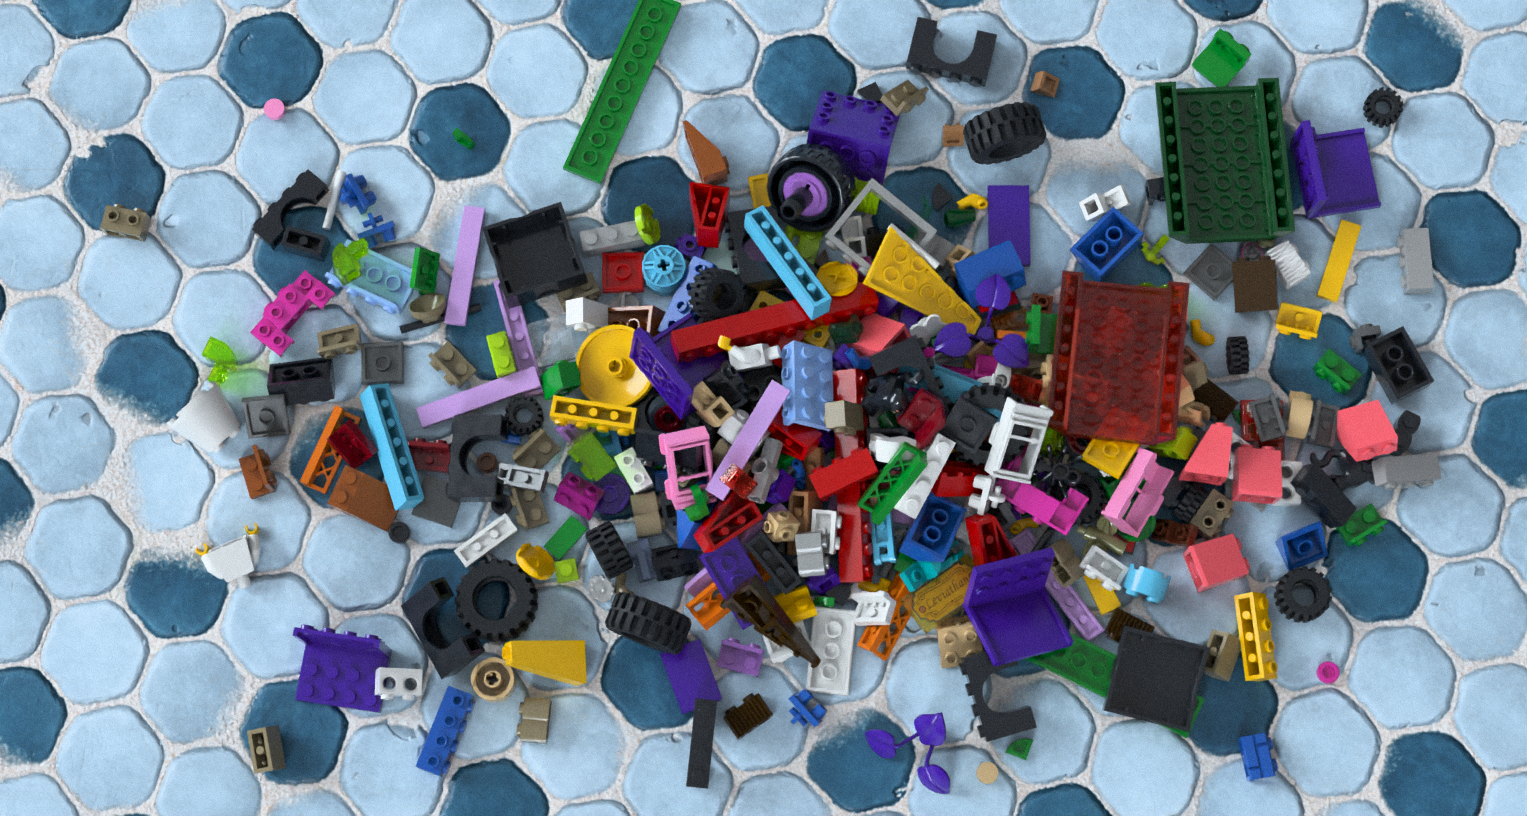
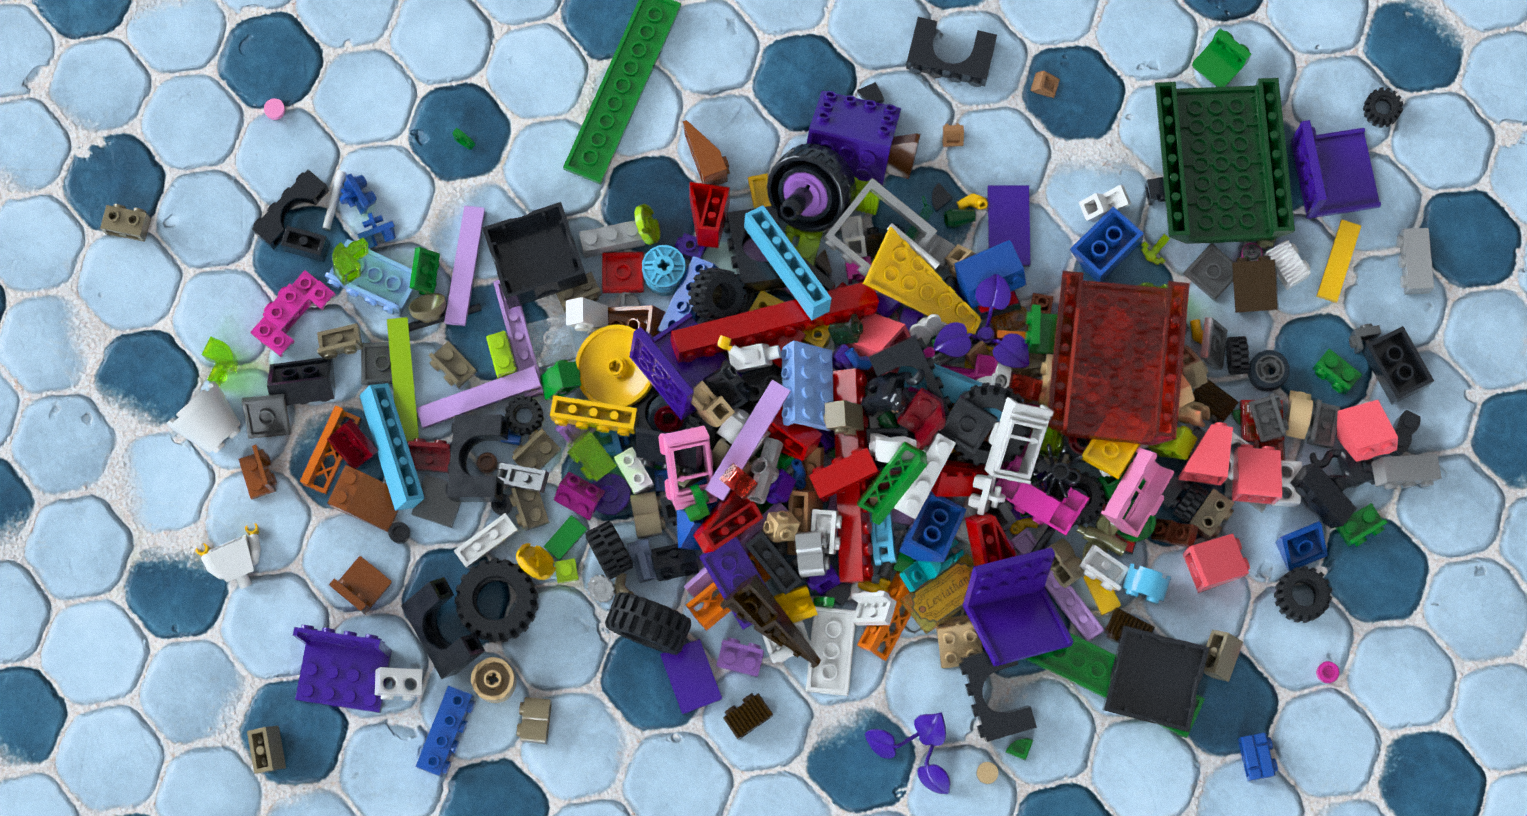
yellow slope [502,640,587,686] -> none
black arch [686,698,717,789] -> none
blue hips [789,688,827,727] -> none
yellow tile [816,261,858,296] -> none
dark tan bracket [880,79,929,116] -> none
black tyre [963,102,1047,165] -> none
yellow brick [1234,592,1278,682] -> none
yellow bracket [1275,301,1323,340] -> none
none -> dark orange bracket [329,556,392,615]
none -> lime tile [387,317,419,443]
none -> reddish brown slope [886,133,921,179]
none -> dark grey tile [1200,317,1228,370]
none -> wheel [1248,350,1290,392]

